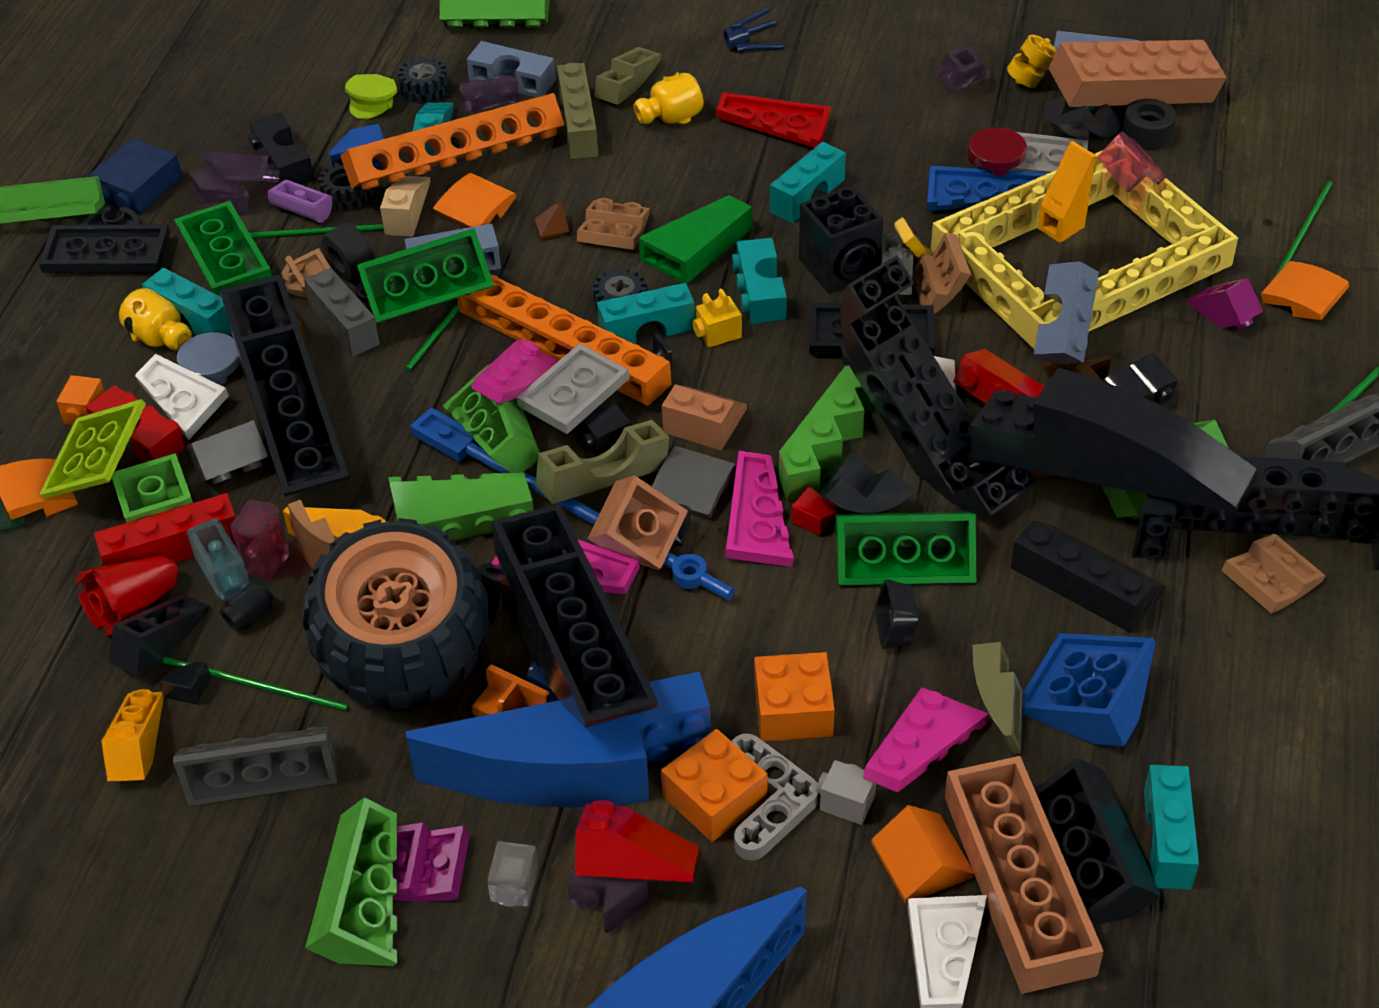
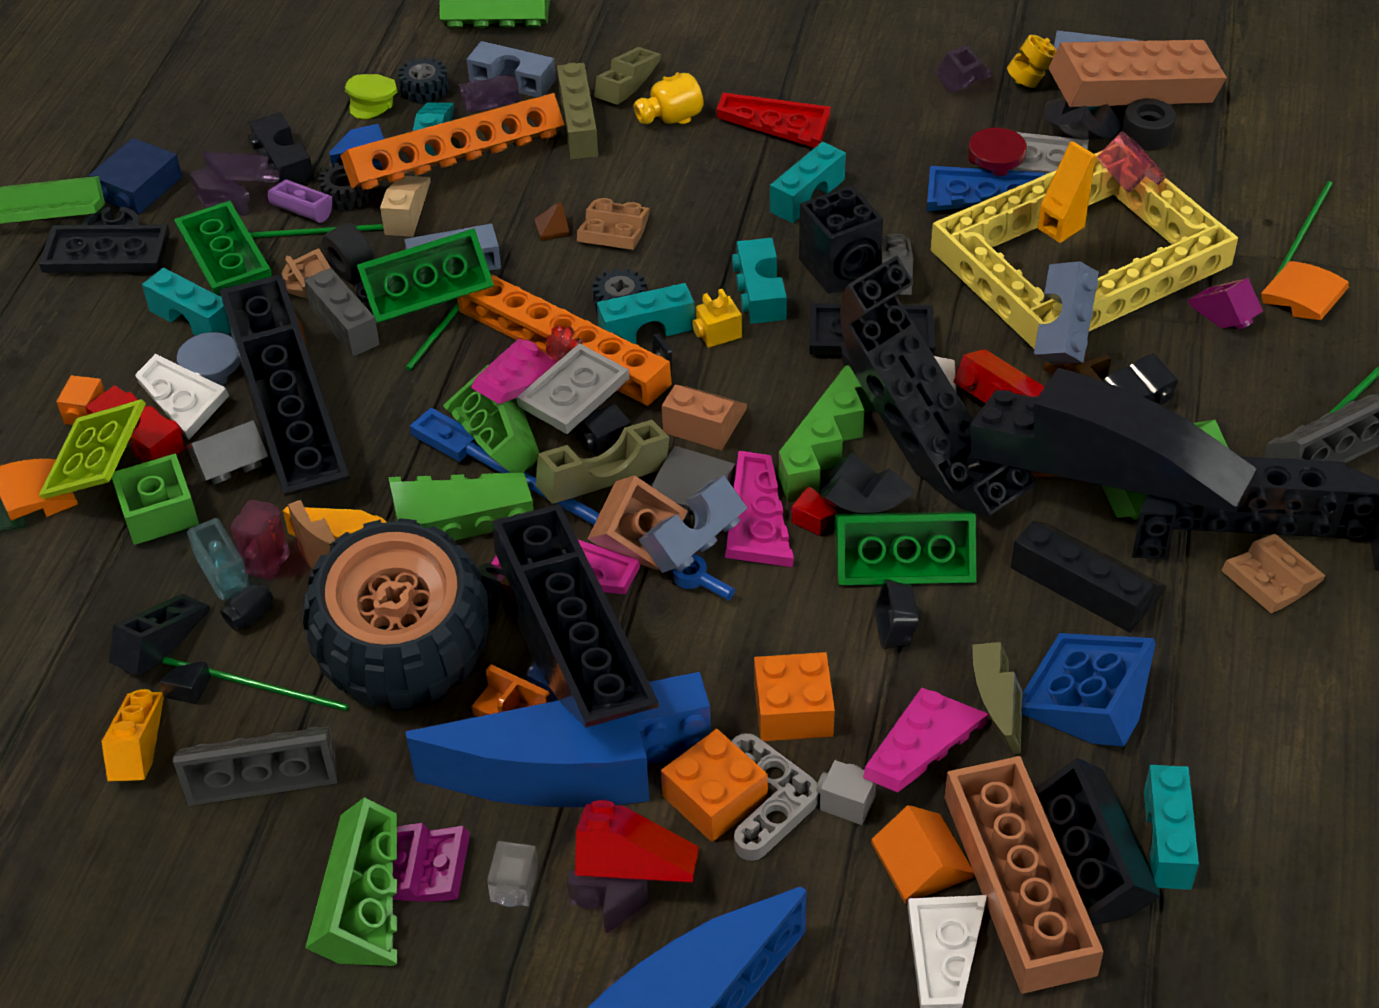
red cone [76,555,179,636] -> none
red brick [94,493,243,566] -> none
yellow piece [119,288,192,351] -> none
orange slope [433,173,516,228] -> none
green slope [639,195,752,284] -> none
dark blue plant [723,7,785,52] -> none
yellow tile [894,217,933,259] -> none
medium nougat slope [912,232,971,314] -> none
none -> clear red plant [546,325,582,360]
none -> sand blue arch [639,475,747,573]

